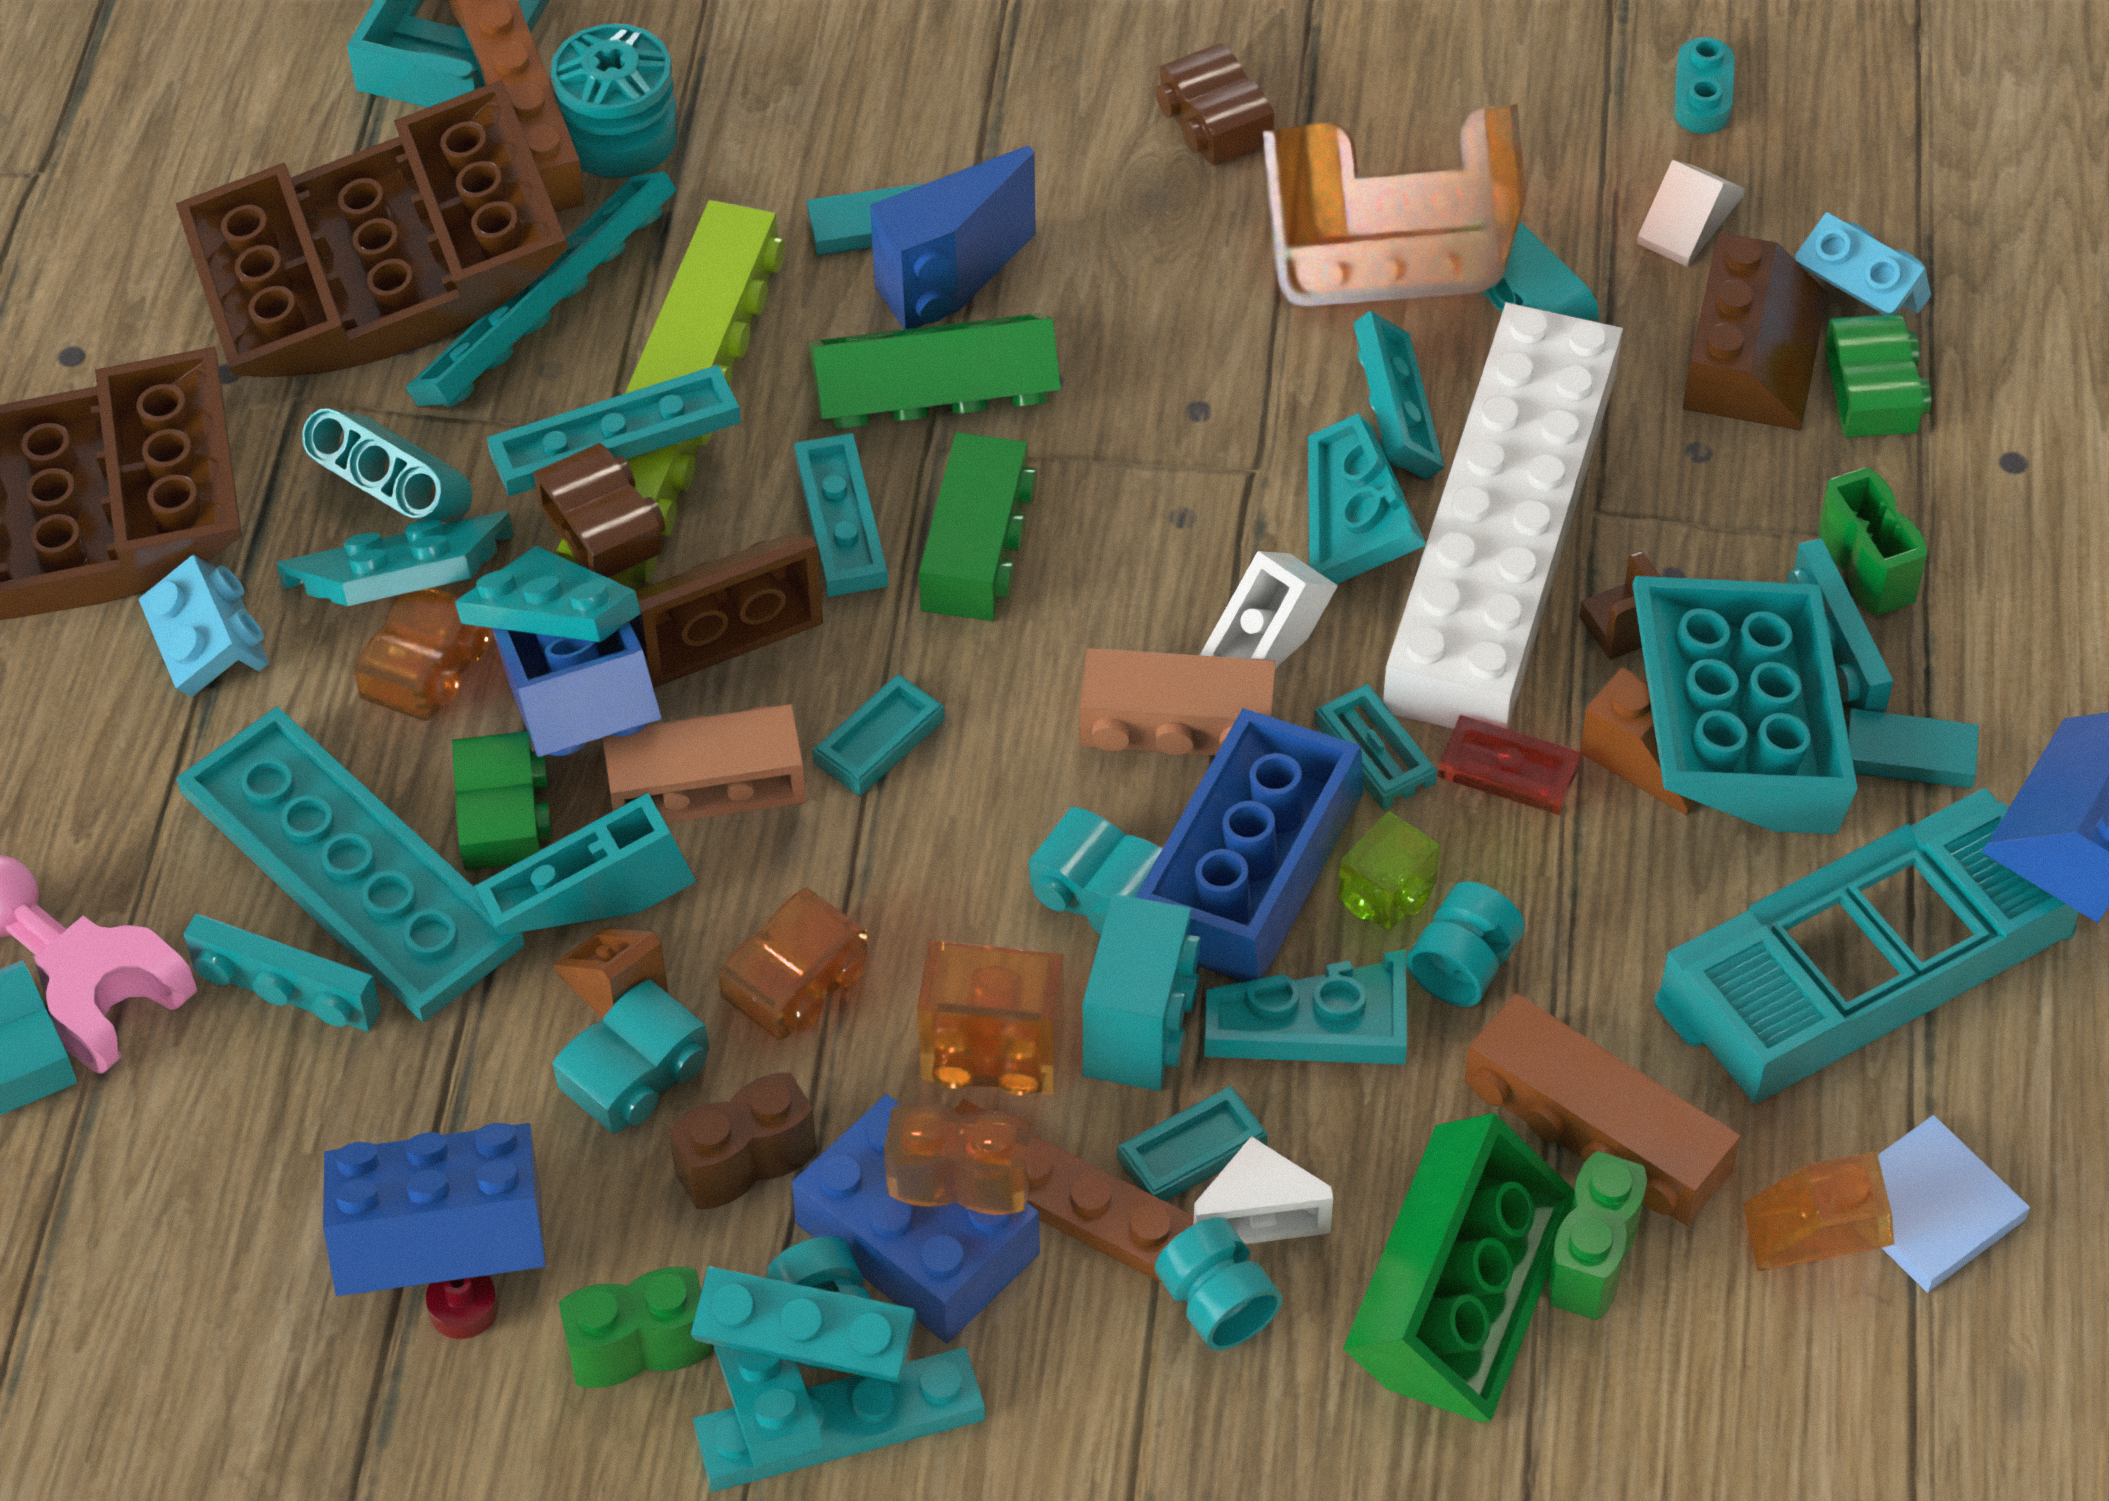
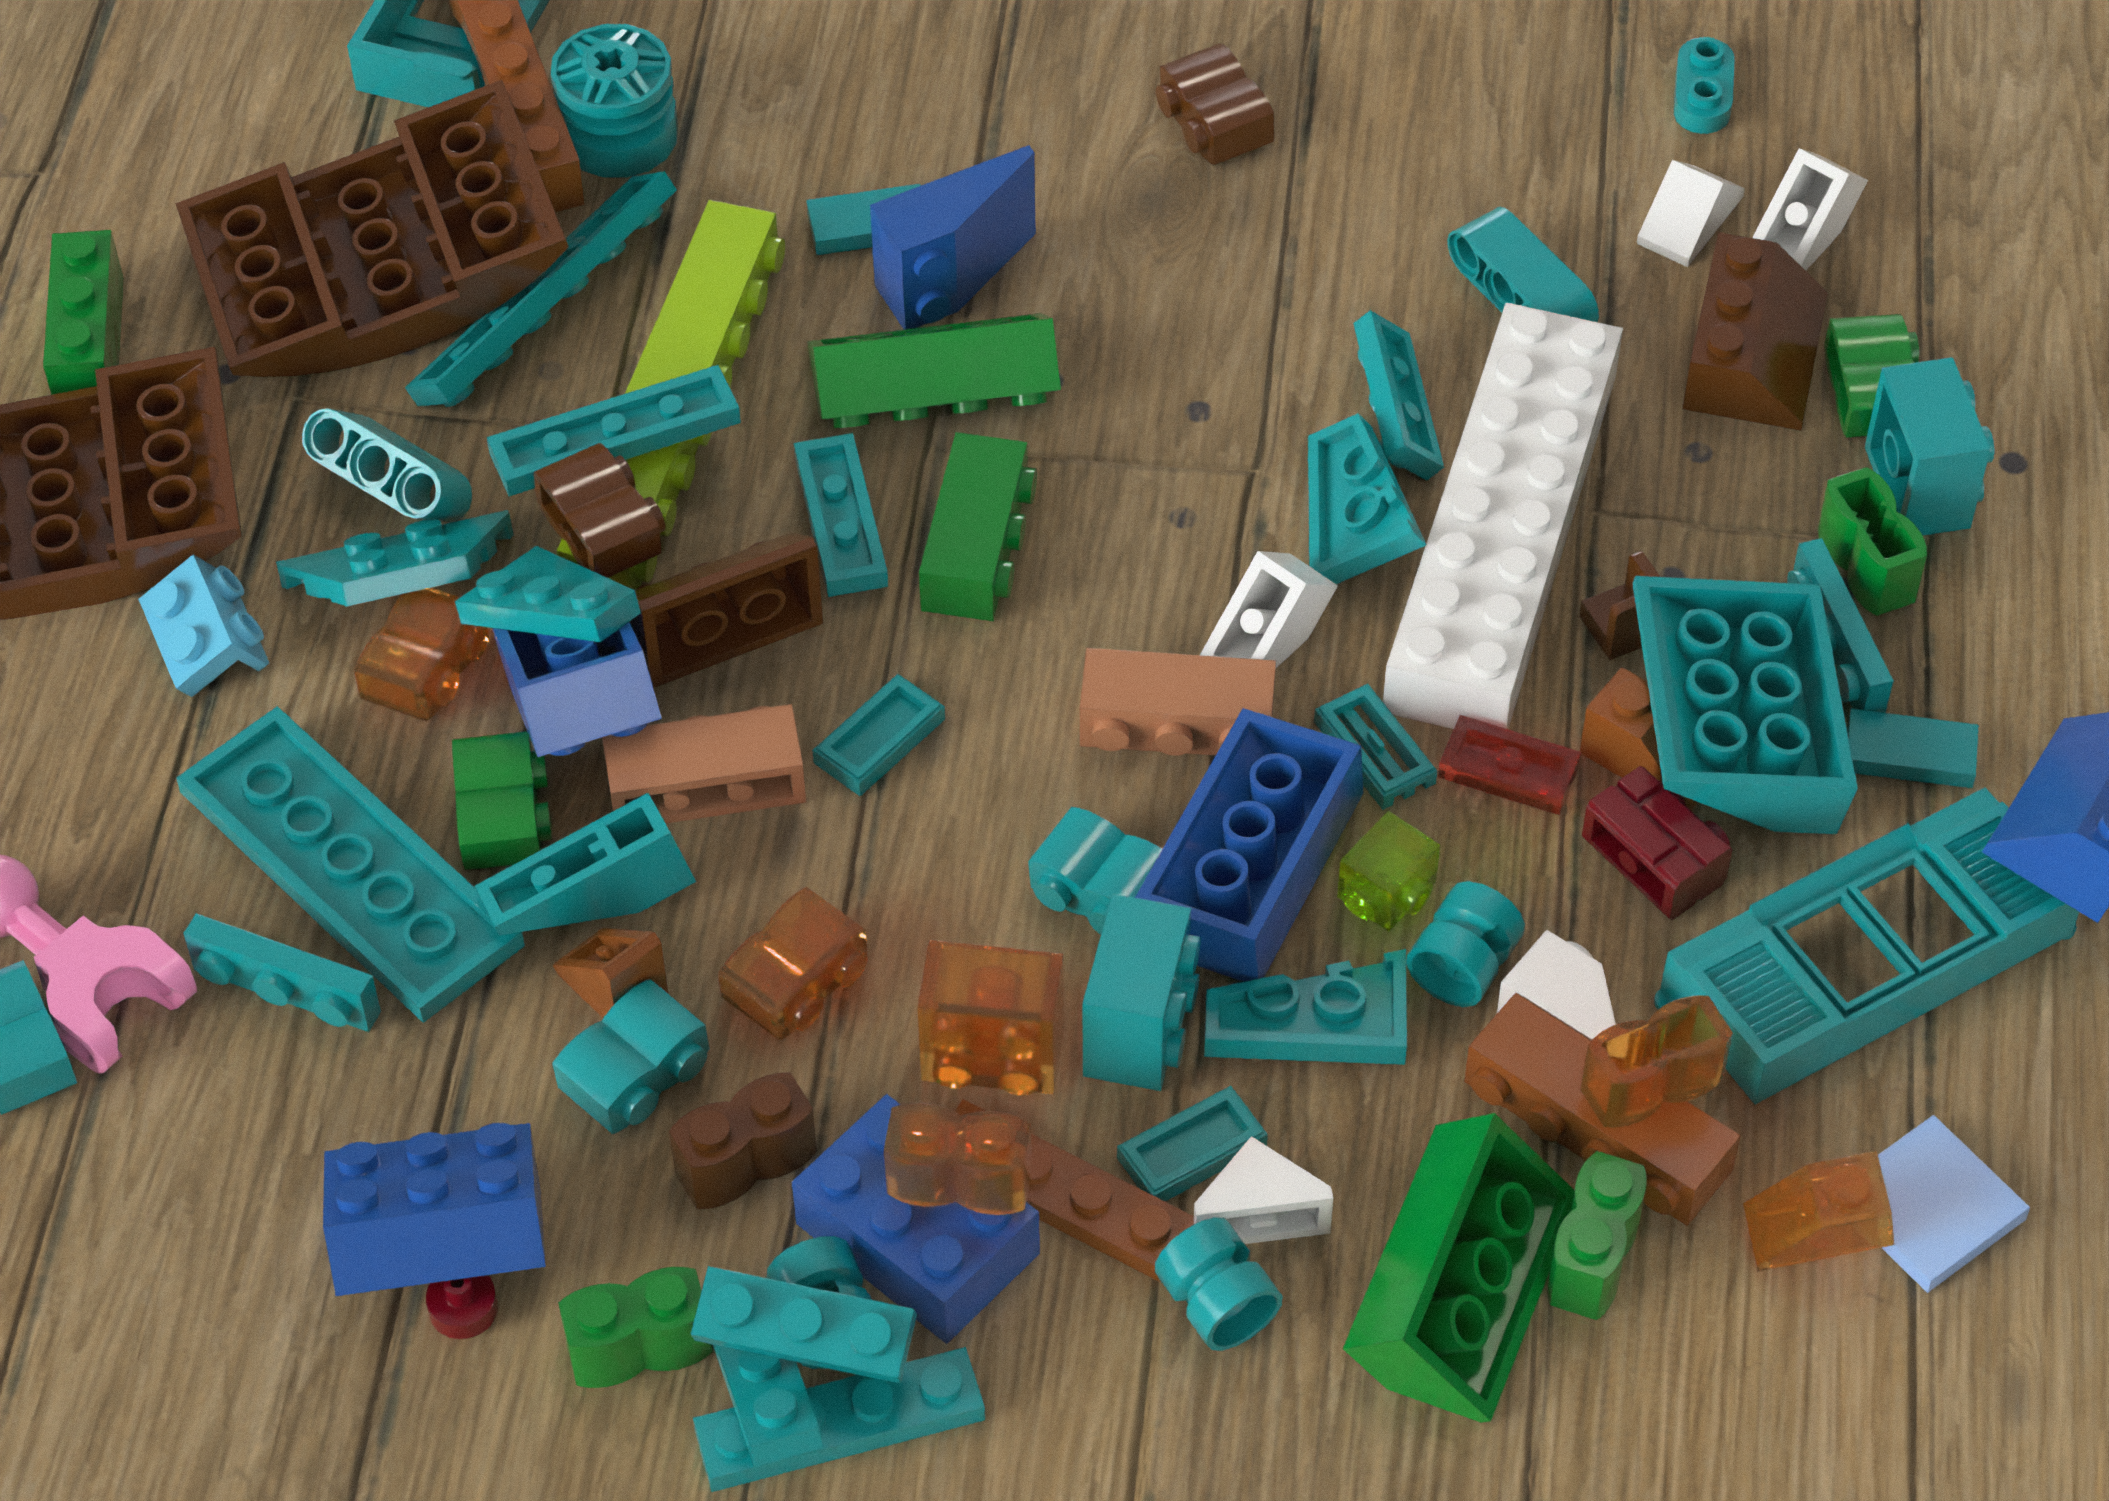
clear orange windscreen [1263,104,1526,306] -> none
medium azure bracket [1795,212,1931,315] -> none
none -> green brick [43,230,124,395]
none -> white slope [1497,930,1620,1057]
none -> clear orange brick [1580,995,1733,1128]
none -> dark red brick [1581,765,1733,920]
none -> white slope [1752,148,1868,270]
none -> teal brick [1864,357,1995,536]

